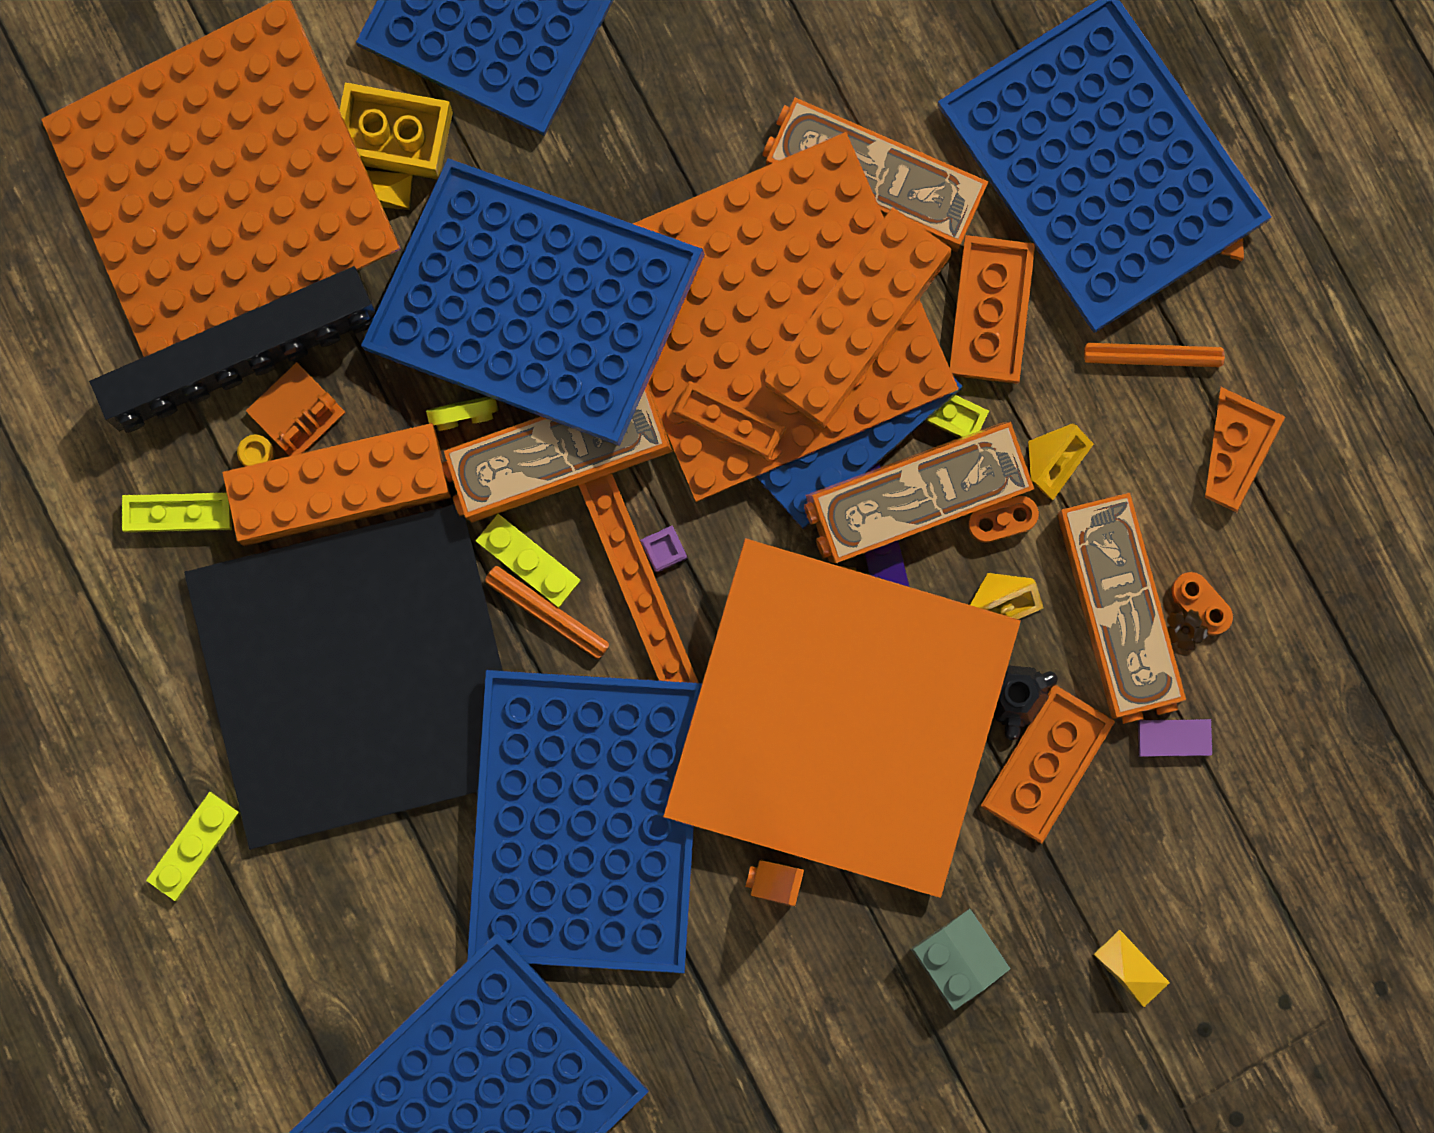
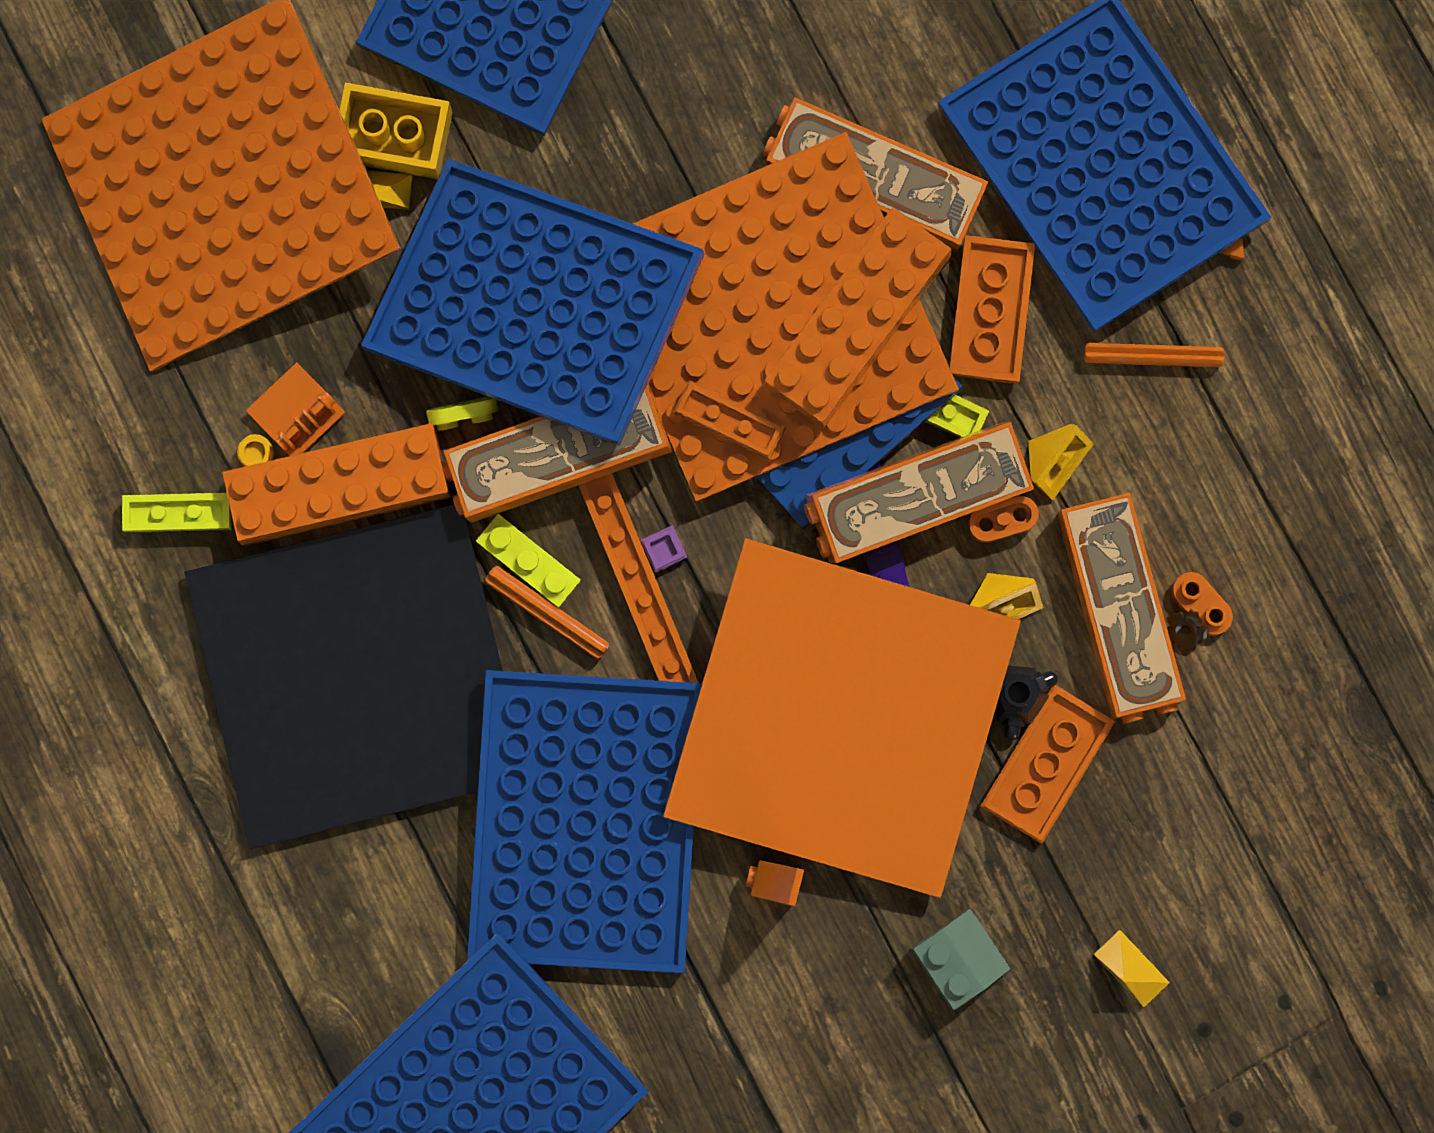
black brick [89,266,376,433] -> none
neon yellow plate [146,792,241,901] -> none
medium lavender tile [1138,719,1212,757] -> none
orange wing [1205,387,1285,513] -> none

